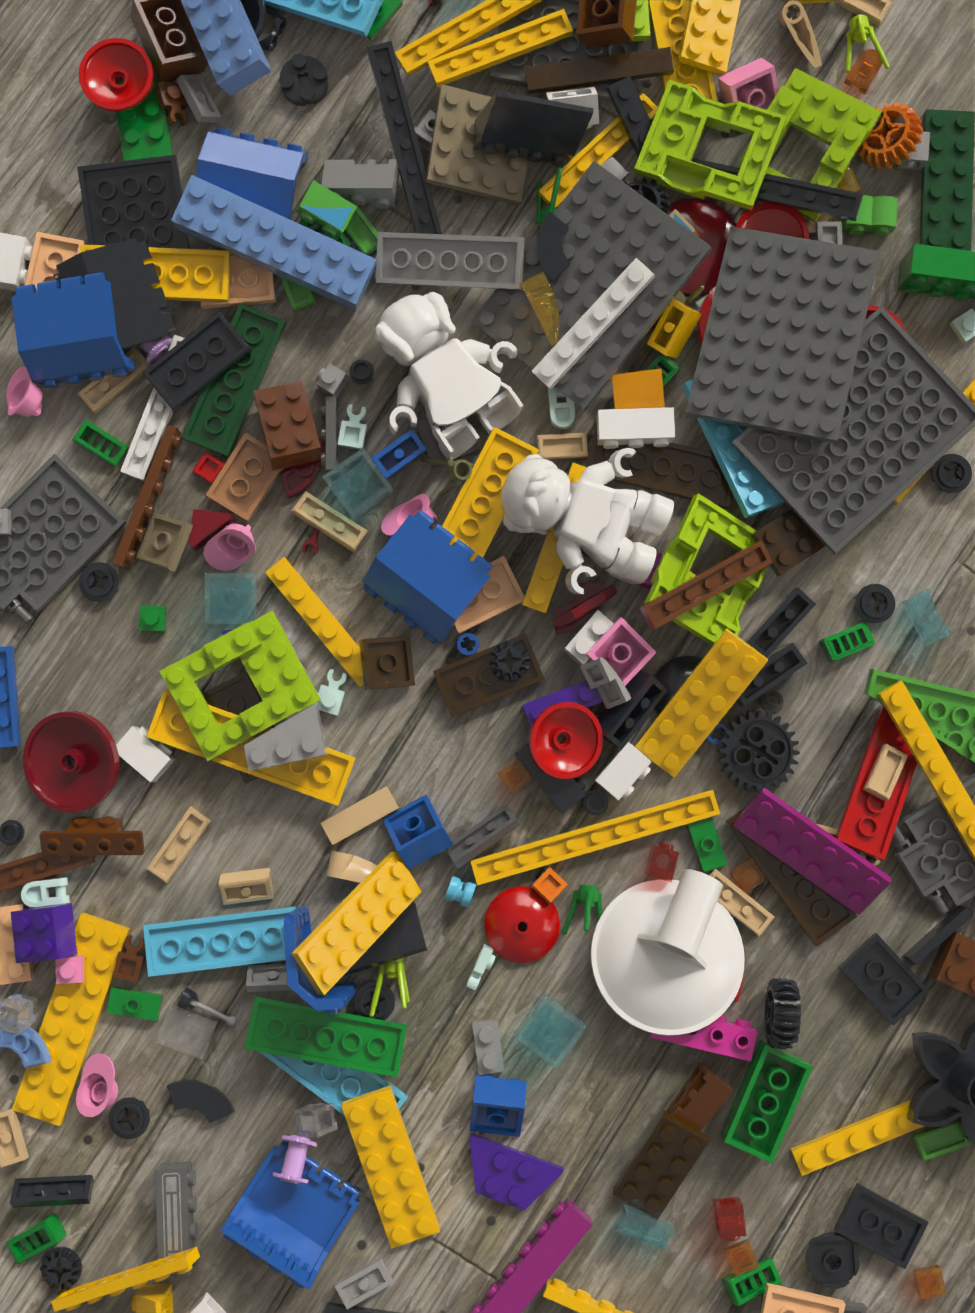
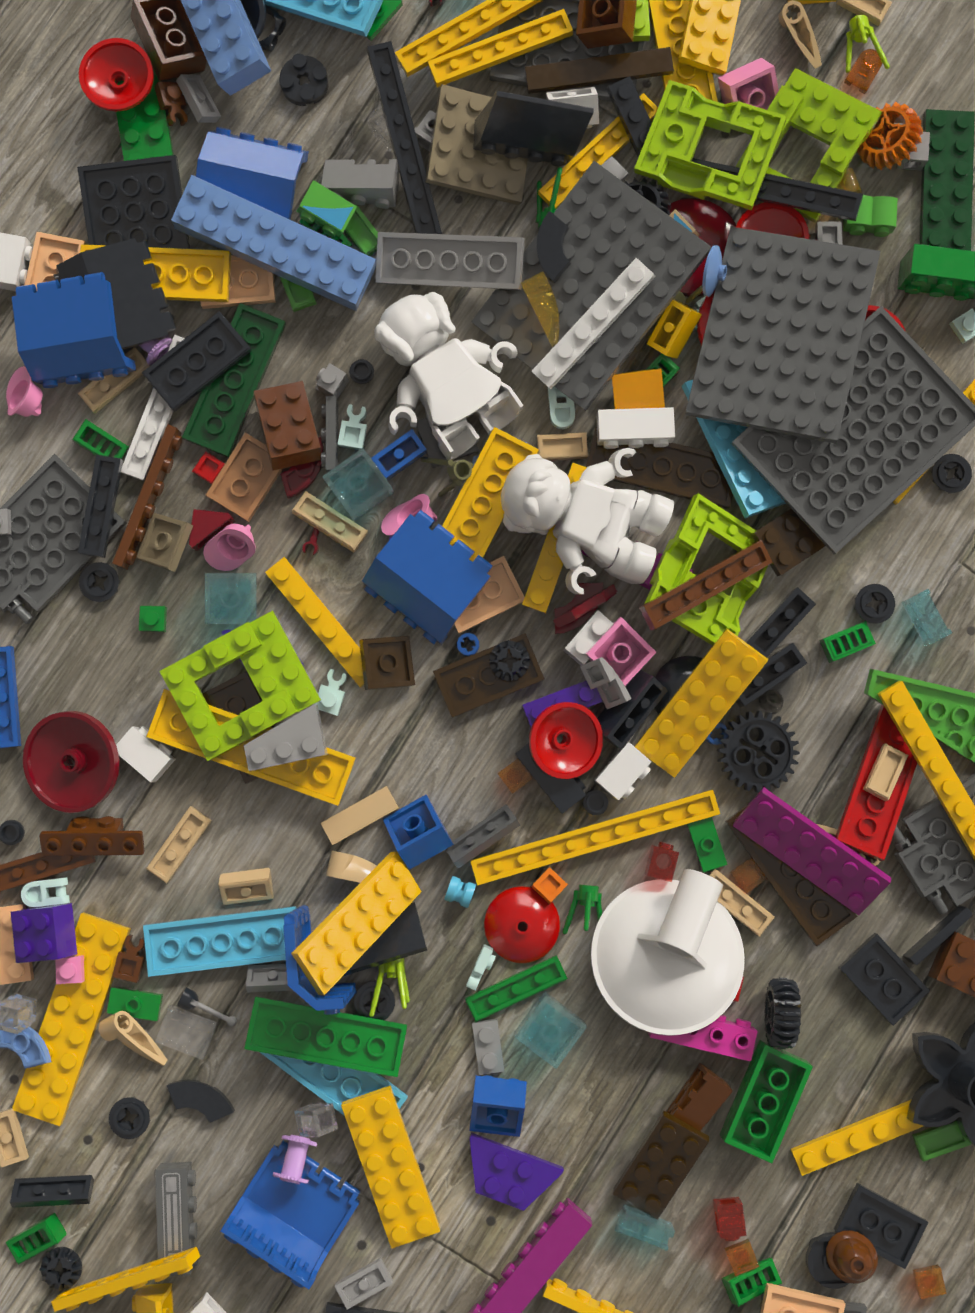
bright pink piece [76,1053,118,1117] -> none
none -> black plate [78,455,123,558]
none -> tan piece [99,1011,167,1066]
none -> green tile [465,954,568,1022]
none -> medium blue dish [703,245,727,297]
none -> reddish brown hat [826,1230,878,1284]

